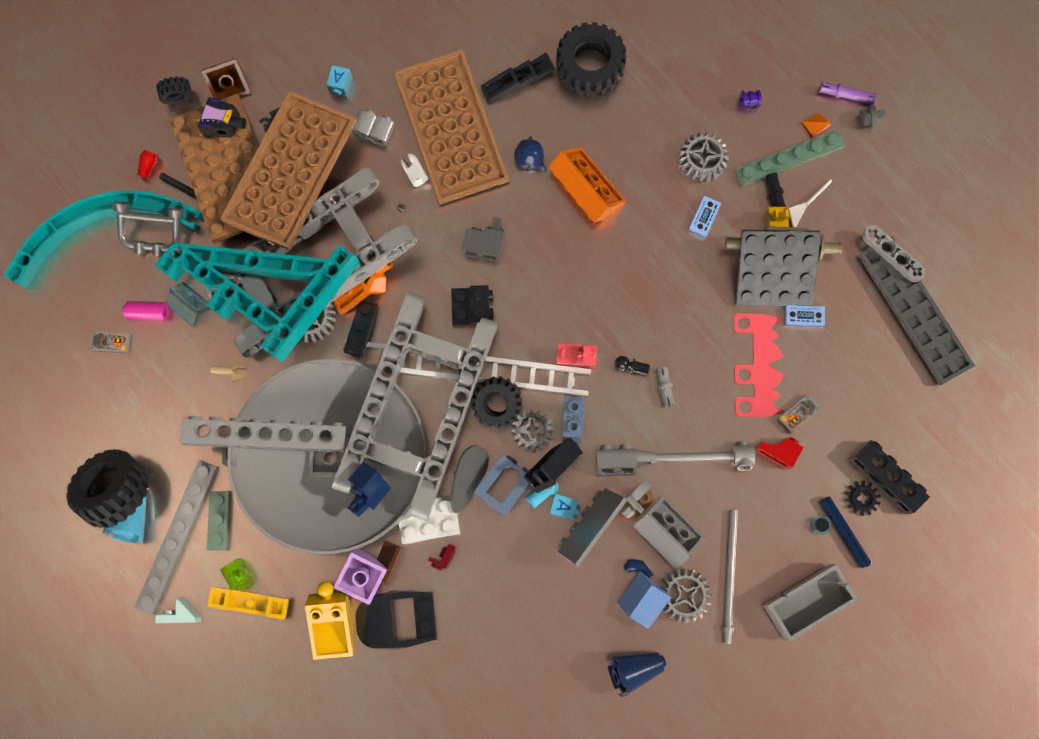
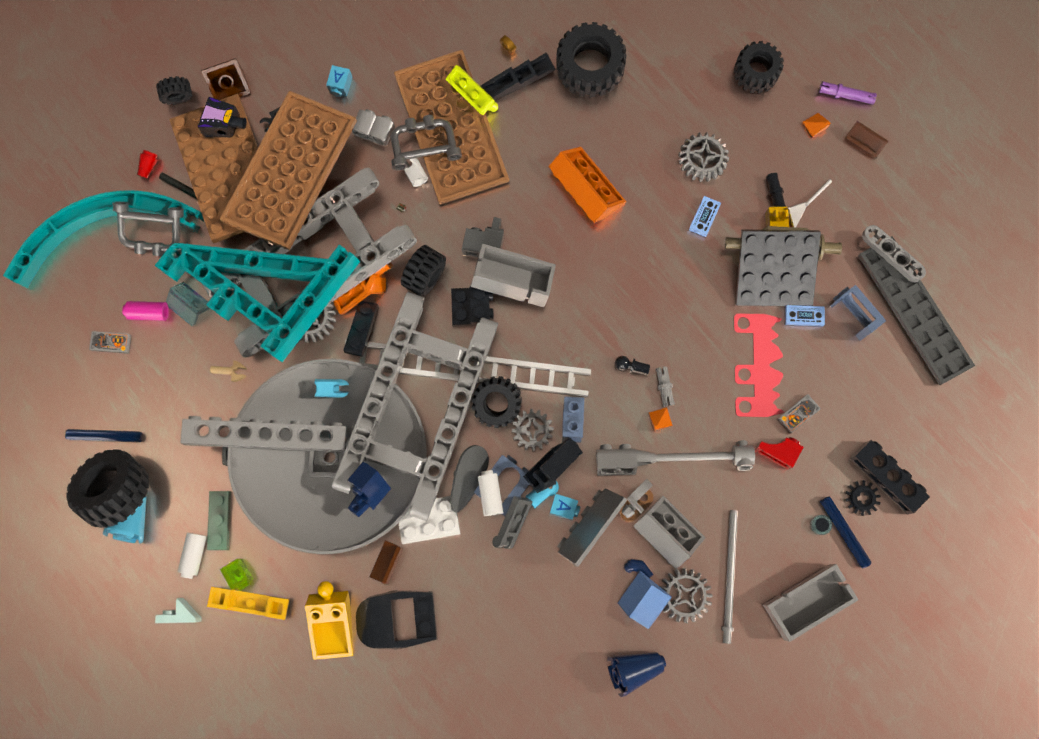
light grey plate [135,460,219,615] -> none
lavender slope [333,549,387,605] -> none
dark red bracket [428,544,458,571] -> none
dark blue hair [514,136,547,172] -> none
coral hinge [556,343,597,370] -> none
sand green plate [735,129,845,187] -> none
dark purple bush [740,90,762,109] -> none
dark grey piece [859,105,886,127] -> none
none -> dark blue axle [65,429,143,442]
none -> white brick [177,533,207,579]
none -> medium azure piece [315,379,349,398]
none -> flat silver bar [391,115,462,171]
none -> black tyre [401,245,446,297]
none -> neon yellow piece [446,65,498,115]
none -> light grey piece [471,244,556,307]
none -> white brick [478,470,503,516]
none -> dark grey plate [492,496,533,549]
none -> pearl gold tile [500,35,517,53]
none -> orange slope [648,407,673,431]
none -> black tyre [734,41,784,93]
none -> sand blue panel [831,285,886,341]
none -> reddish brown plate [845,121,888,158]

